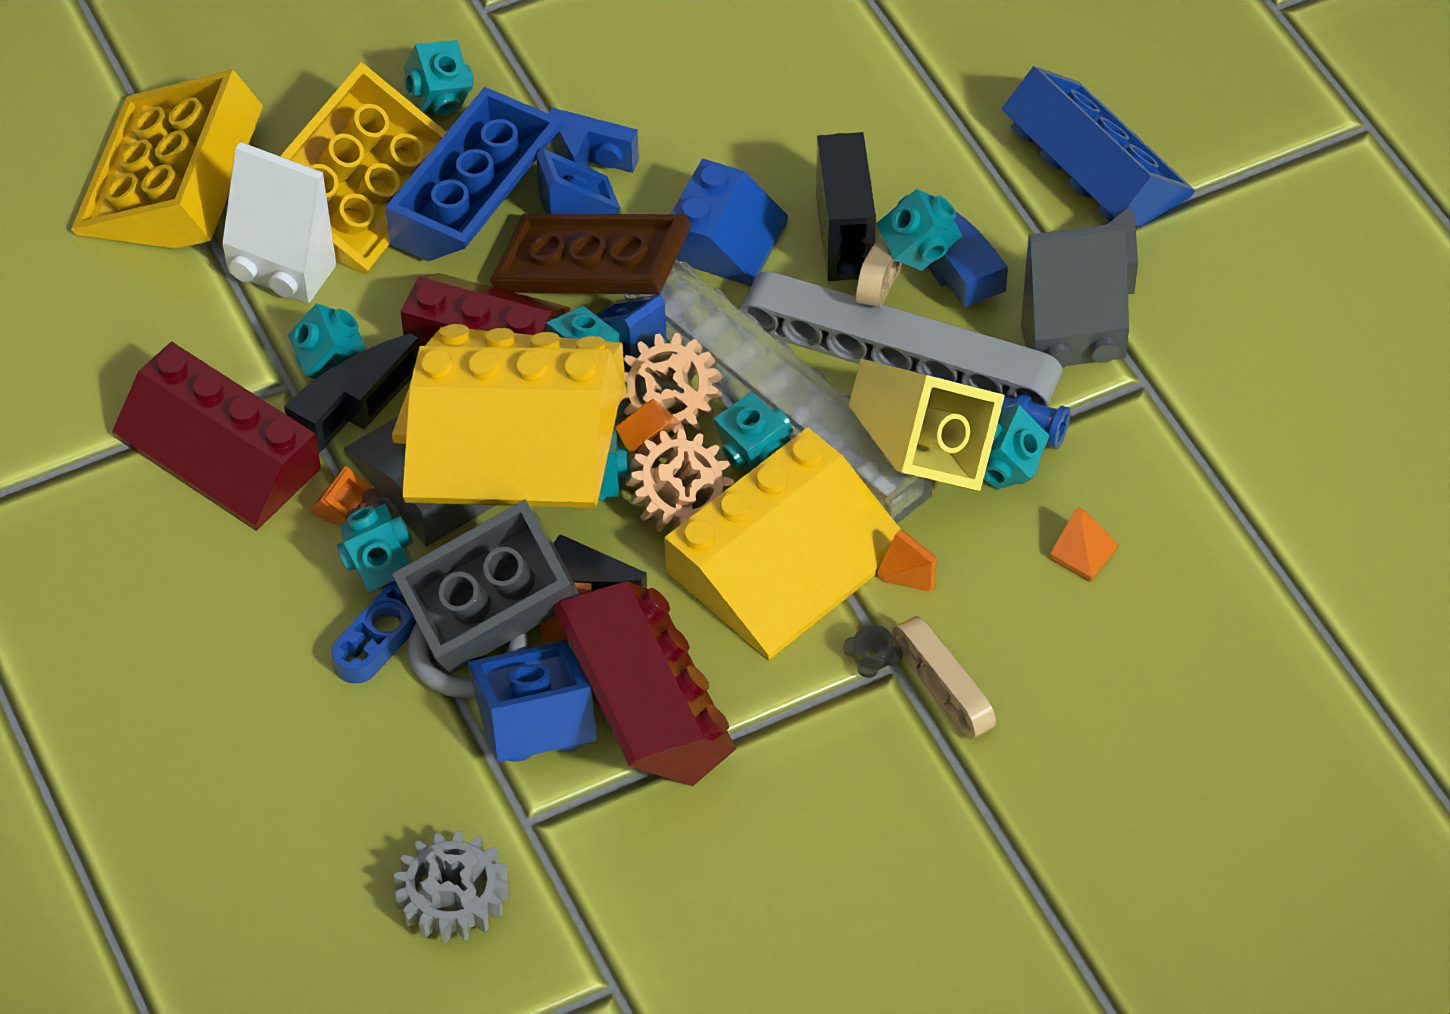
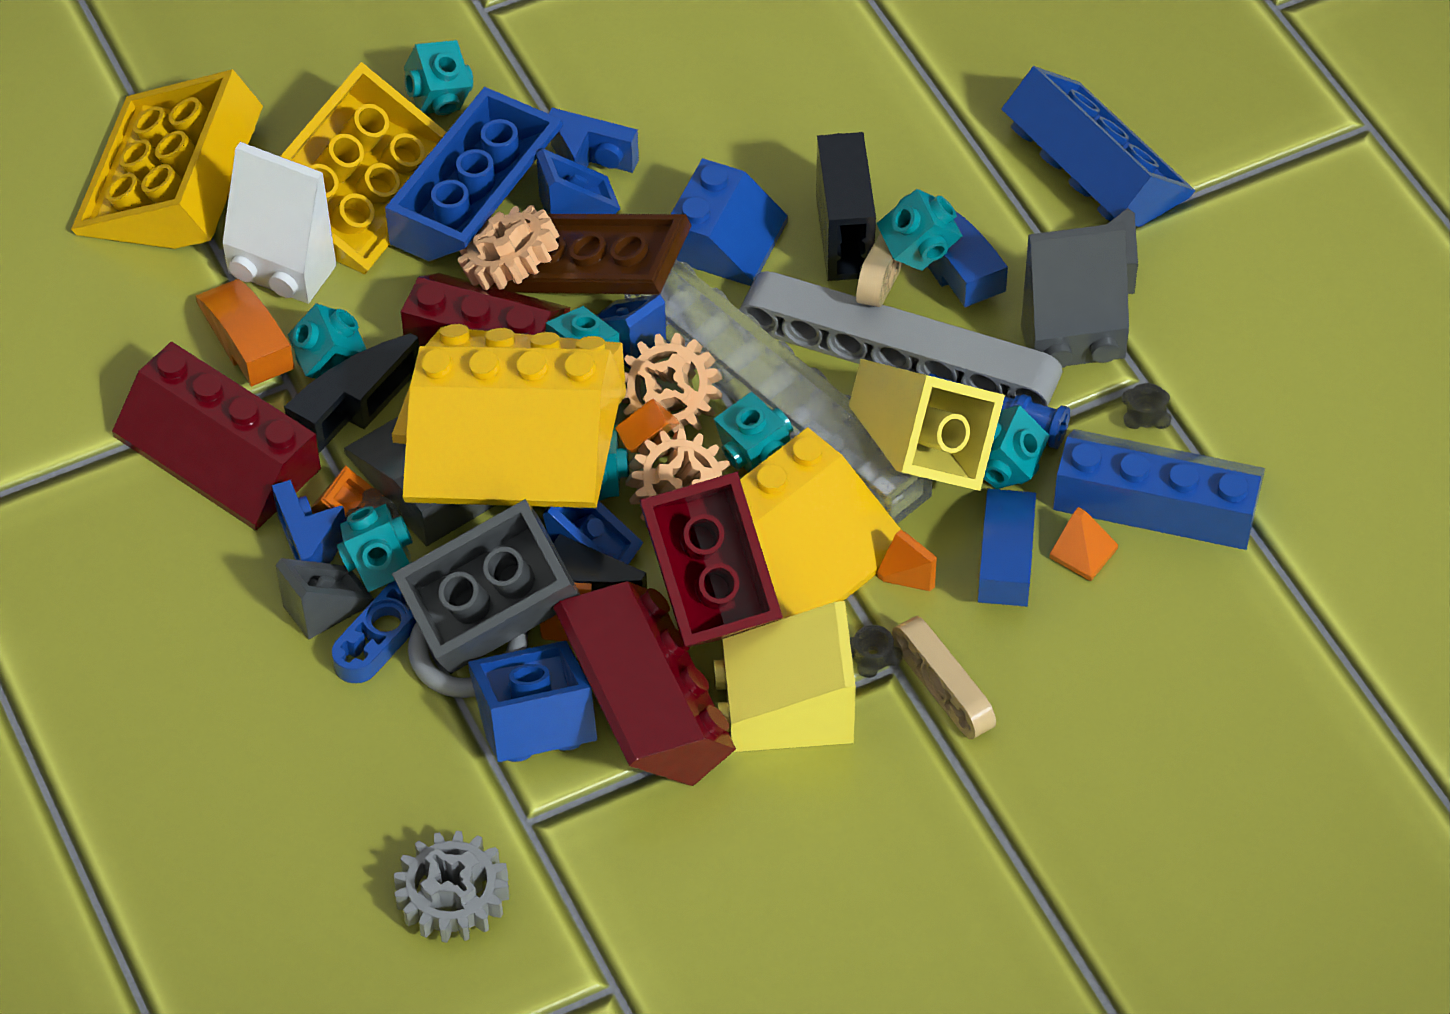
none -> orange slope [195,279,295,387]
none -> blue slope [272,480,346,564]
none -> dark grey slope [275,558,374,640]
none -> light nougat gear [458,205,559,290]
none -> blue slope [543,501,644,564]
none -> dark red slope [639,471,783,648]
none -> light yellow slope [713,601,856,752]
none -> blue slope [978,488,1036,607]
none -> blue slope [1053,429,1265,550]
none -> clear smoke plate [1122,383,1172,429]

